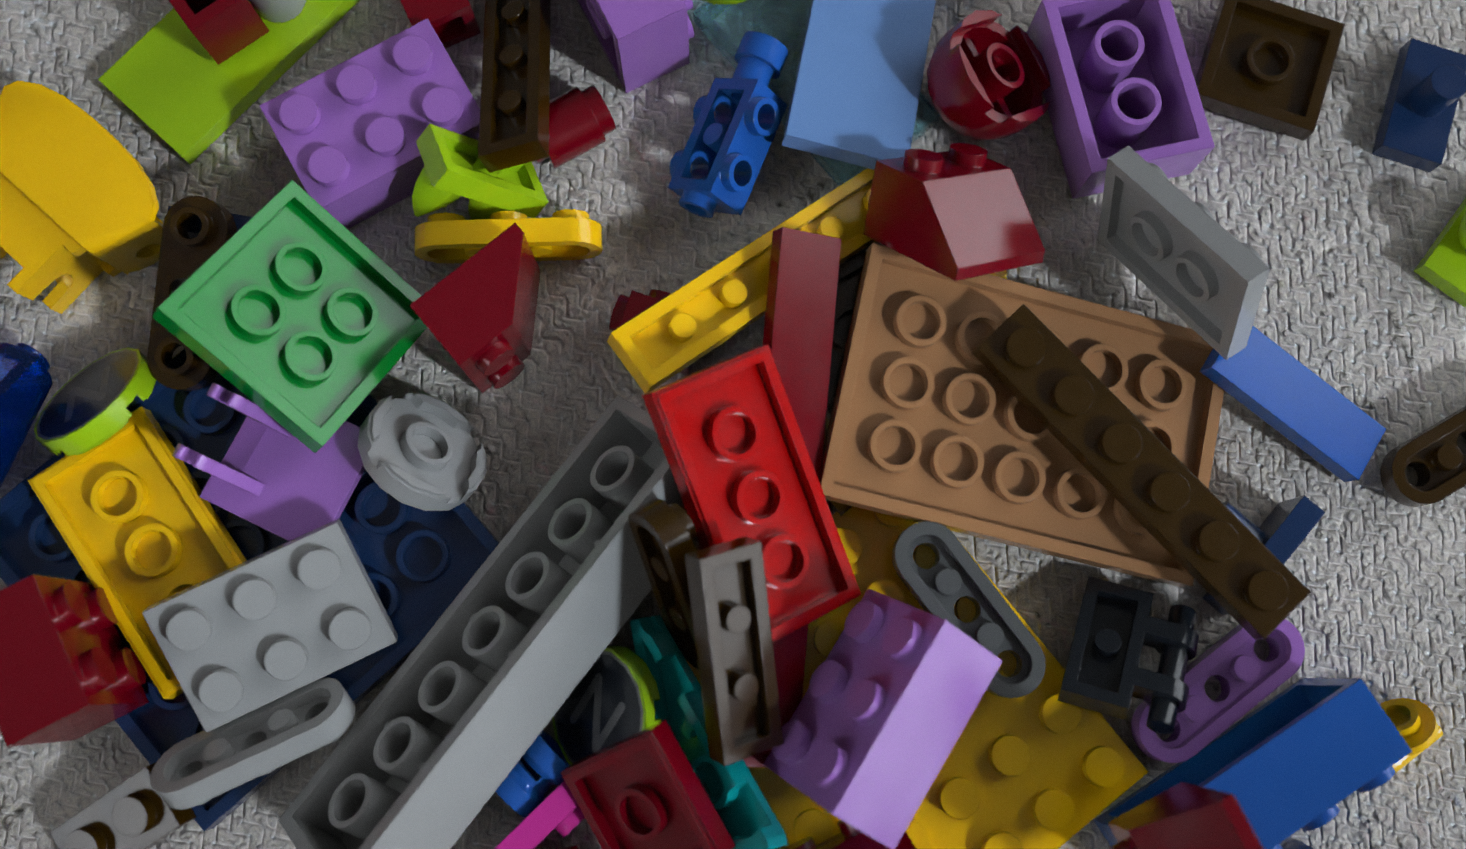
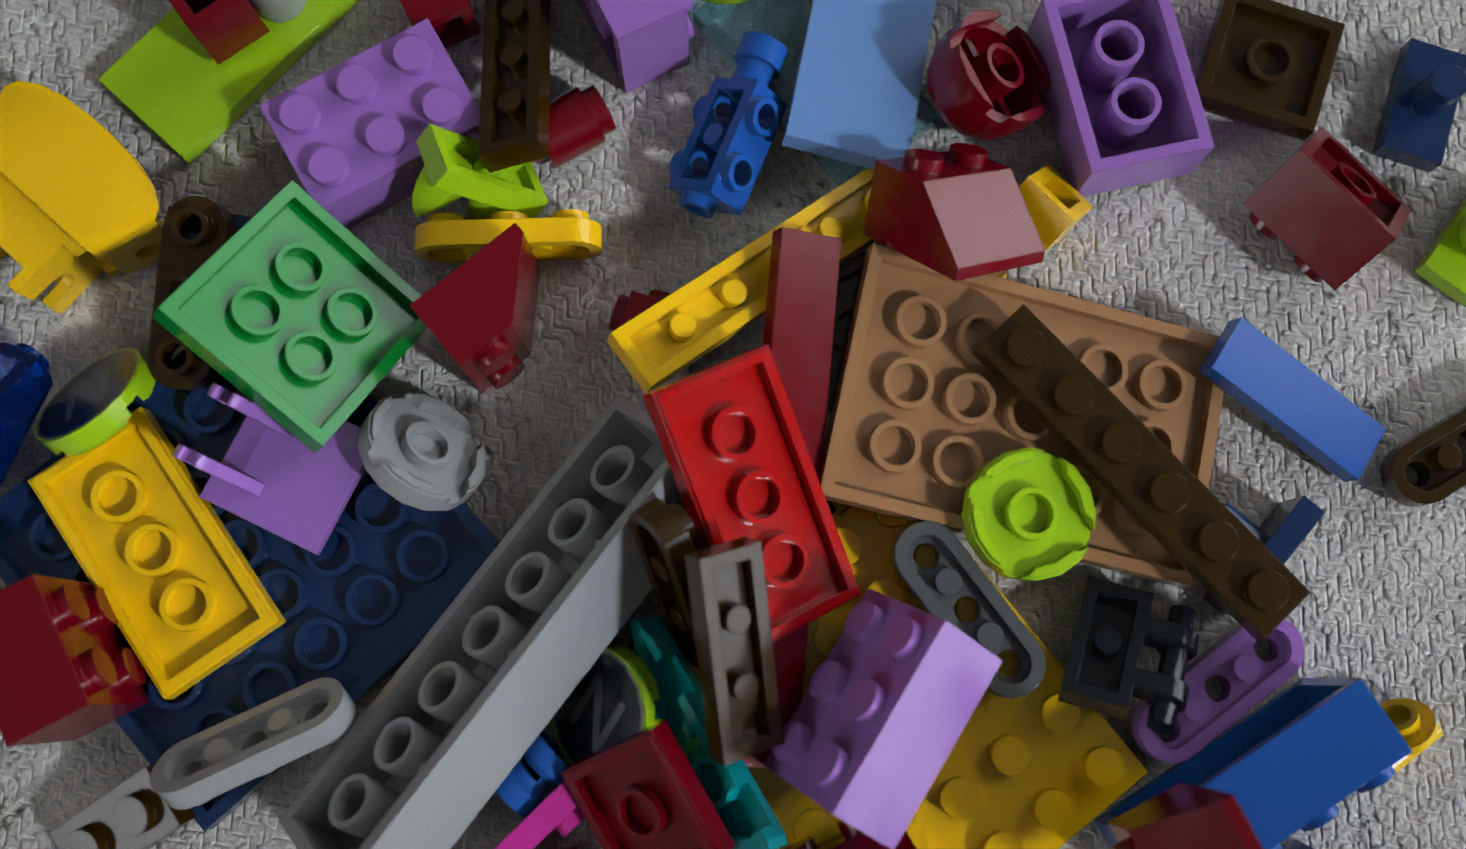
light grey plate [142,518,398,733] -> none
light grey plate [1097,146,1270,360] -> none
none -> lime tile [961,447,1096,582]
none -> yellow plate [1019,164,1093,252]
none -> dark red slope [1243,126,1412,291]

